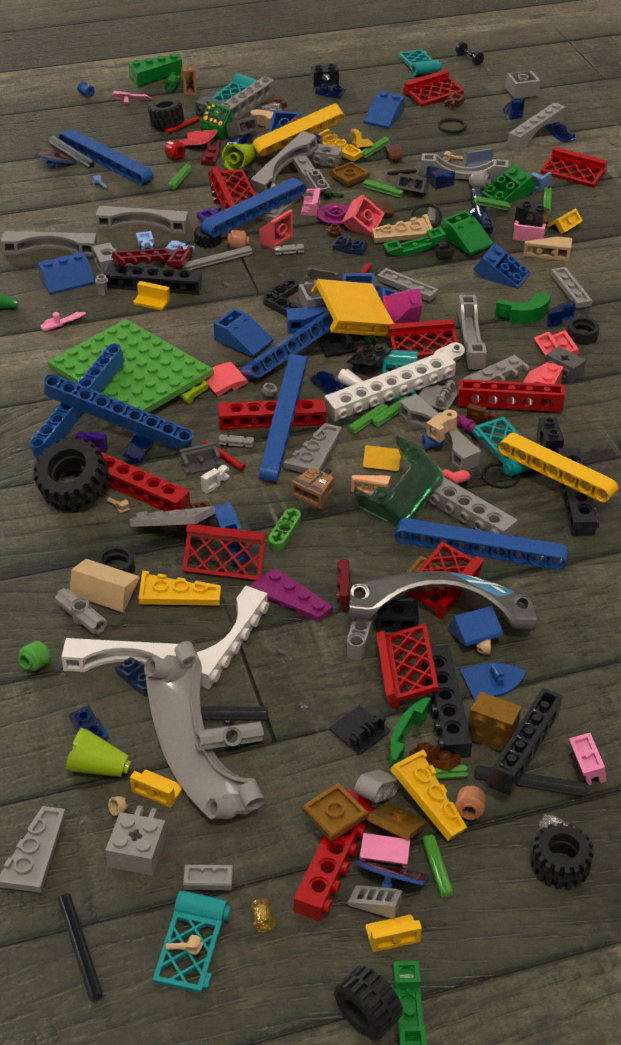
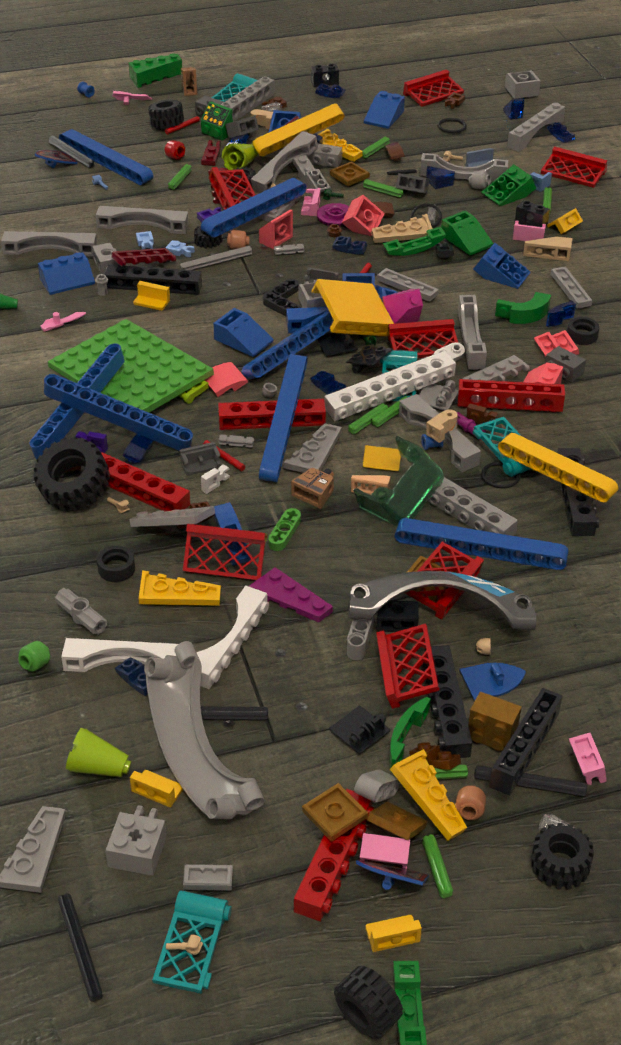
clear blue slope [69,705,109,740] -> none
tan slope [70,559,140,614] -> none
tan hinge [108,796,129,816] -> none
green hinge [164,72,181,91] -> none
dark red hinge [167,246,193,269] -> none
coral slope [179,129,217,146] -> none
light grey piece [194,722,264,750] -> none
clear yellow bush [250,899,276,932] -> none
white cone [337,369,363,387] -> none
dark red hinge [337,559,350,611] -> none
light grey slope [348,885,402,919] -> none
yellow panel [351,129,373,148] -> none
teal piece [398,49,442,76] -> none
coral arm [442,469,470,484] -> none
blue slope [448,606,503,646] -> none
black wheel [455,41,484,65] -> none
dark blue cylinder [470,187,493,236] -> none
bright green axle [473,196,510,211] -> none
black brick [537,417,564,453] -> none

